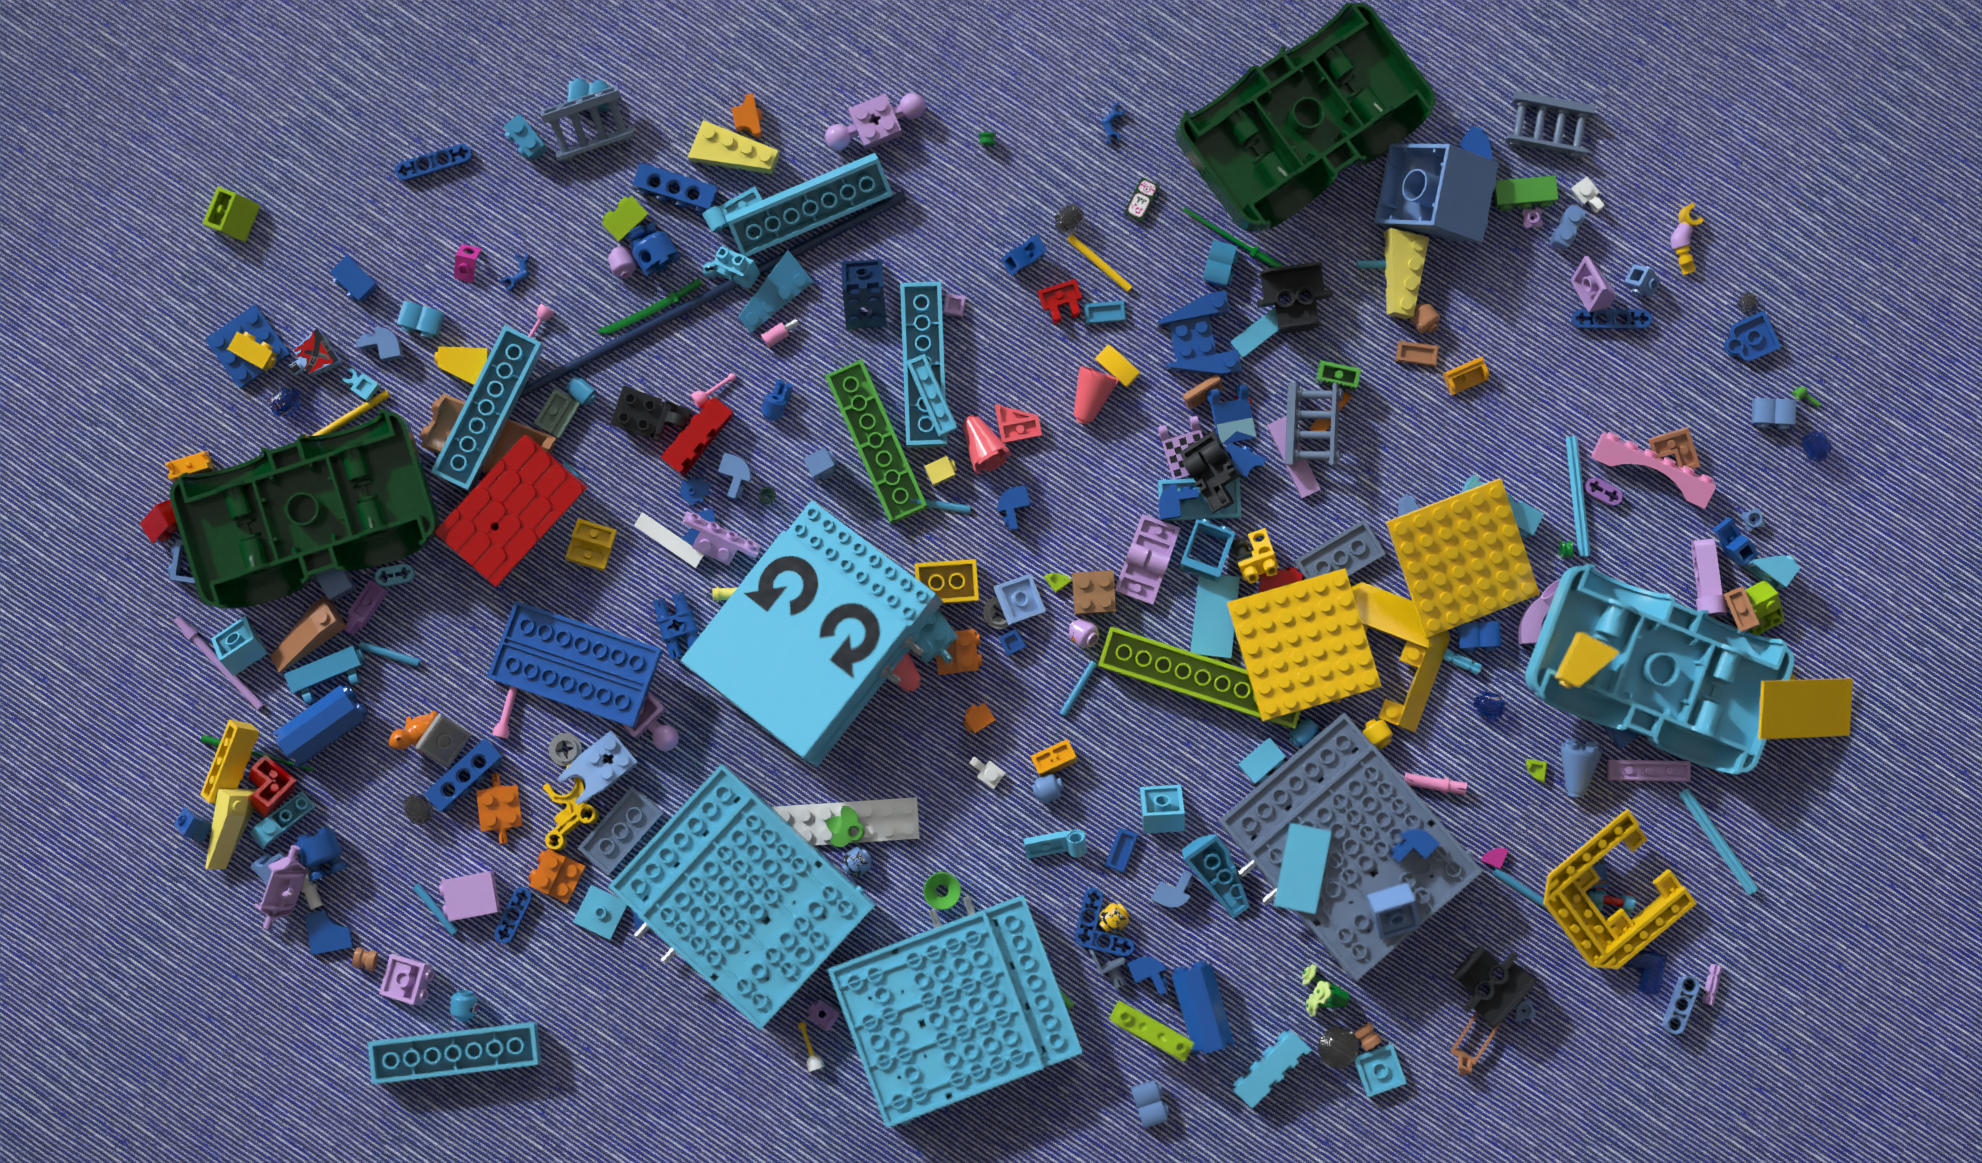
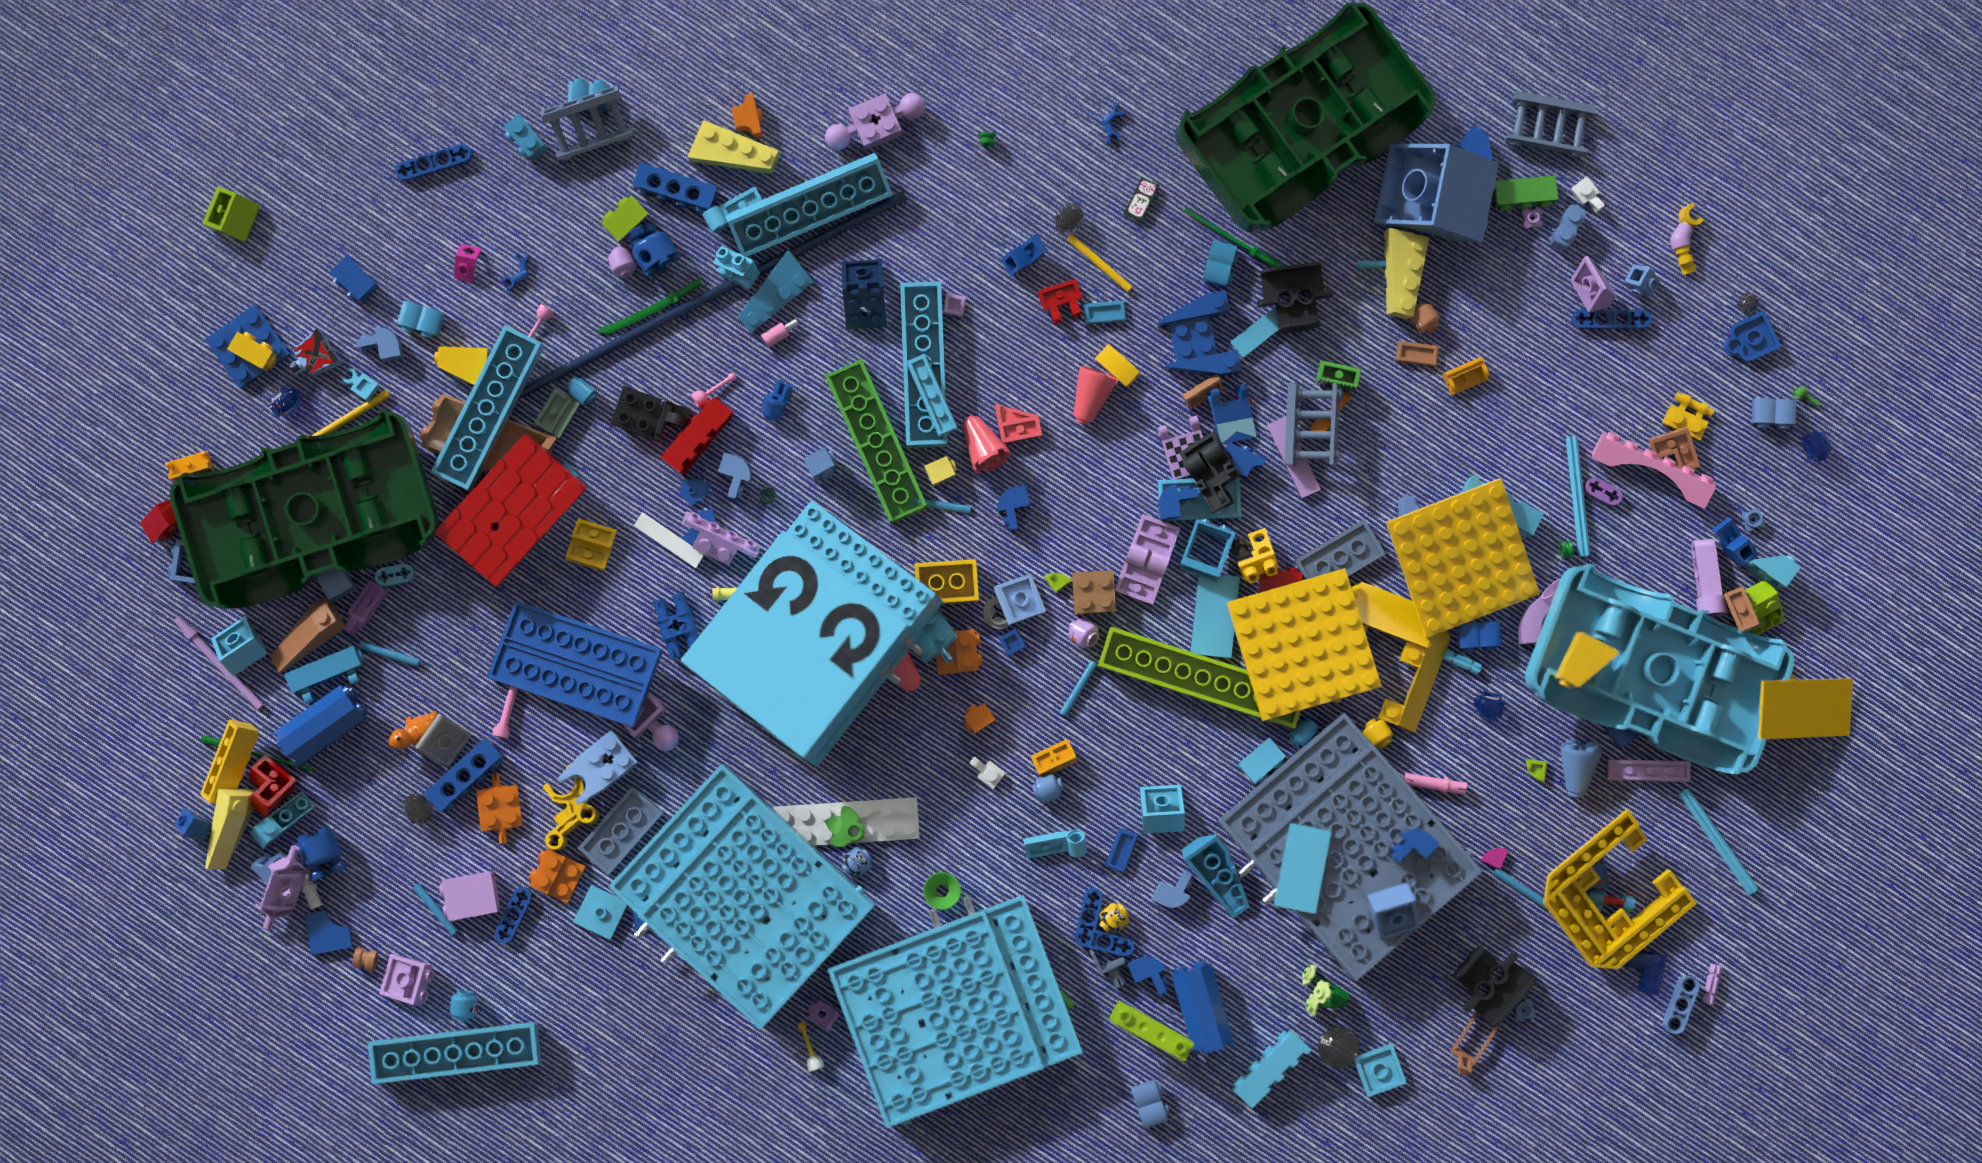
light grey gear [549,733,582,766] -> none
medium azure hinge [703,262,719,279] -> none
nougat wheel [1353,1022,1382,1051] -> none
none -> yellow plate [1661,392,1714,441]

